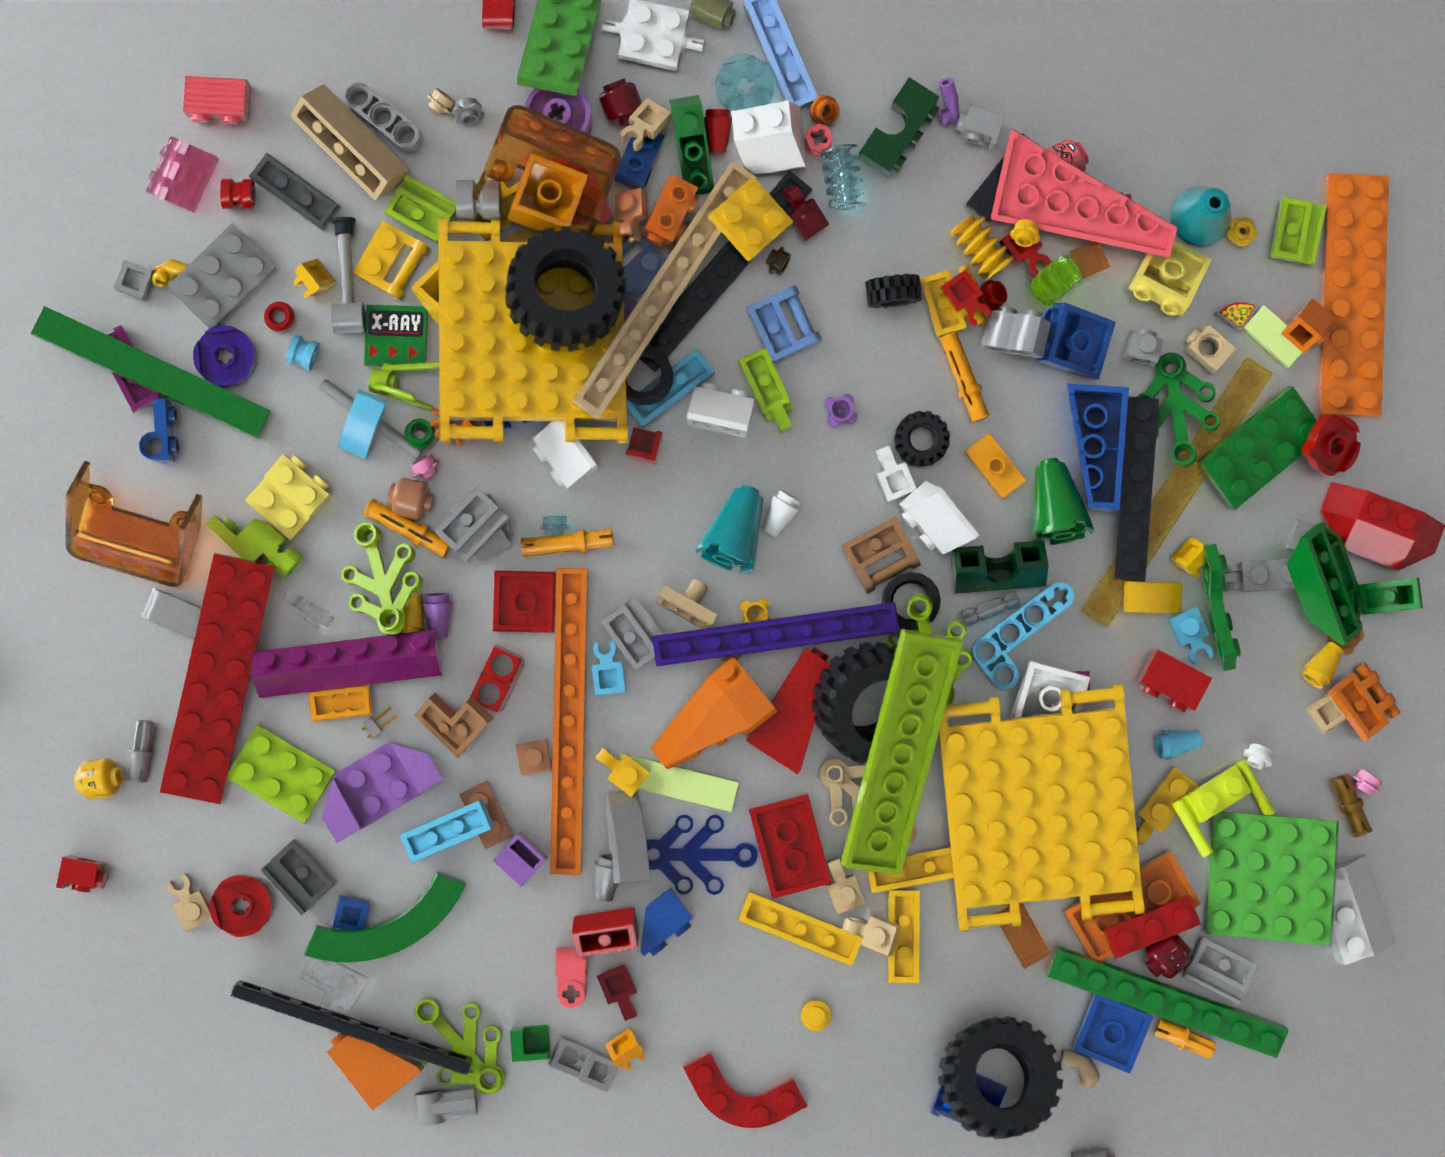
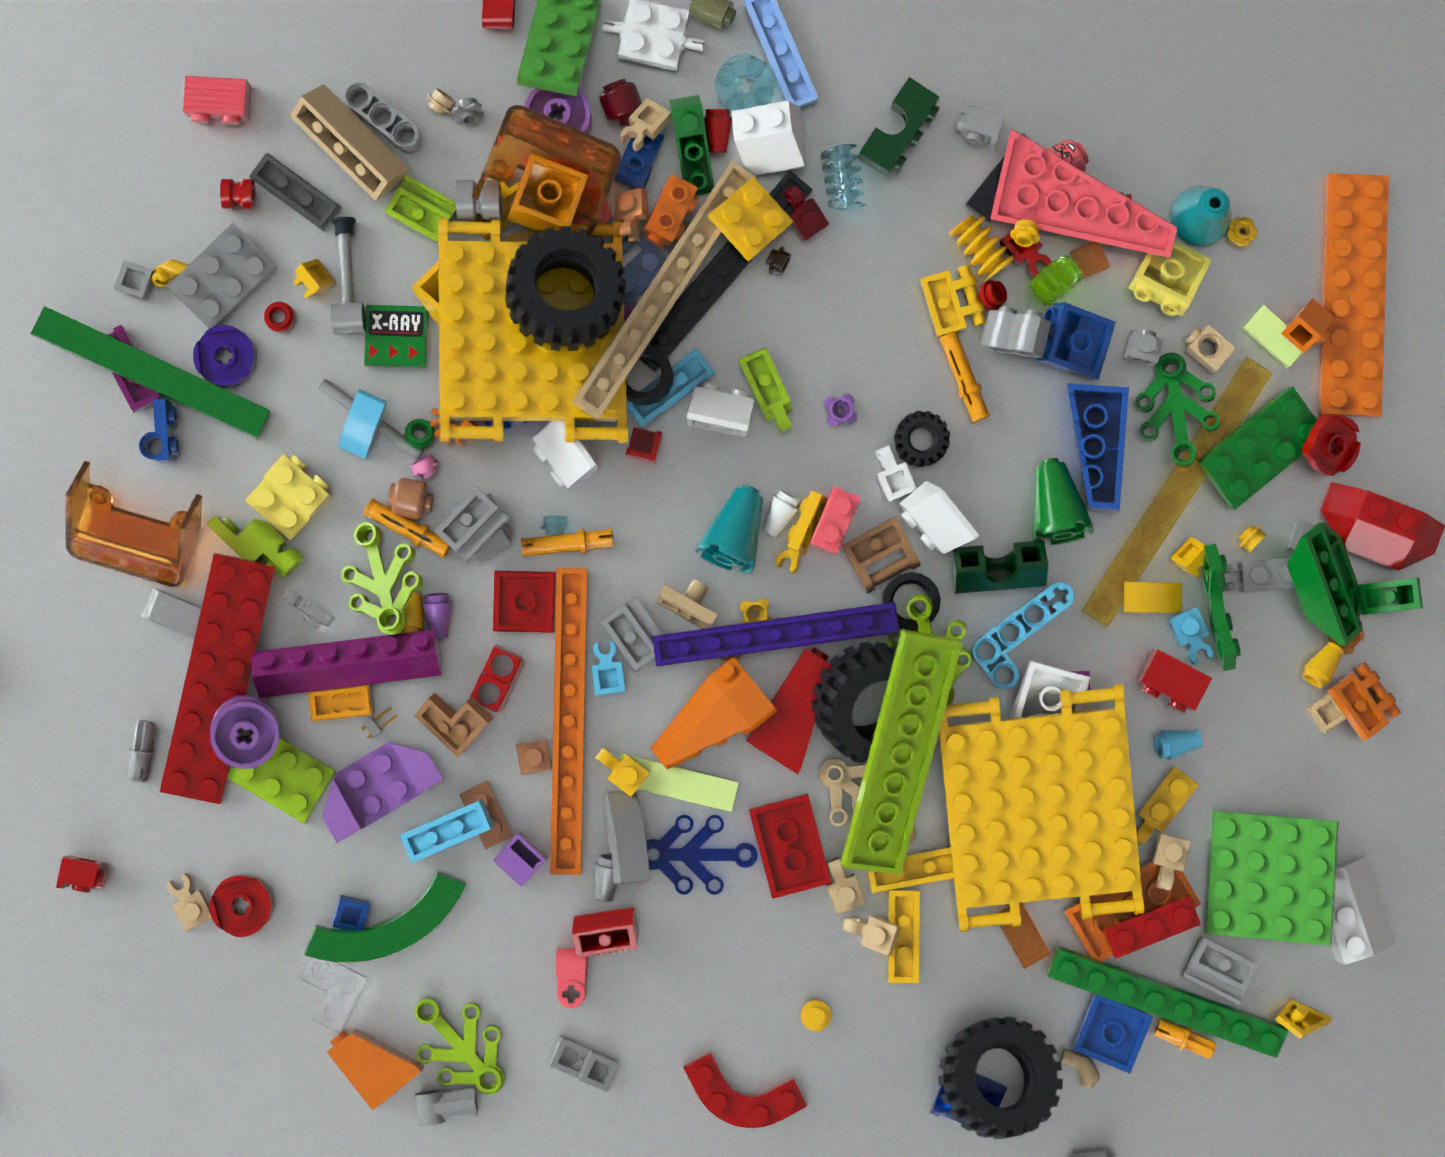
yellow head [74,758,124,800] -> none
clear pink plate [145,136,219,213] -> none
black tile [231,980,472,1075] -> none
dark grey plate [261,839,336,915] -> none
medium azure wheel [286,335,320,371] -> none
yellow plate [352,220,430,300] -> none
lime plant [368,362,439,411] -> none
green panel [510,1025,551,1062] -> none
dark red plate [597,964,637,1021] -> none
light orange tile [605,1027,645,1071] -> none
blue slope [640,887,693,956] -> none
yellow plate [738,891,863,966] -> none
medium blue plate [747,285,822,363] -> none
coral bush [804,124,833,157] -> none
orange plate [810,95,840,125] -> none
black tyre [865,274,922,308] -> none
medium lavender arm [938,78,959,125] -> none
red plate [940,269,991,327] -> none
light grey axle [961,591,1020,626] -> none
light orange plate [964,433,1026,500] -> none
black plate [1114,396,1159,582] -> none
dark red head [1145,935,1191,979] -> none
neon yellow plate [1172,759,1276,857] -> none
tile [1215,300,1258,331] -> none
white plate [1243,743,1273,770] -> none
lime plate [1269,196,1327,266] -> none
pearl gold pin [1330,773,1373,837] -> none
bright pink plate [1353,769,1383,795] -> none
none -> medium lavender wheel [210,695,279,769]
none -> yellow plate [775,490,828,574]
none -> coral brick [809,487,861,555]
none -> tan plate [1152,834,1191,890]
none -> yellow plate [1239,525,1266,552]
none -> yellow piece [1275,999,1333,1039]

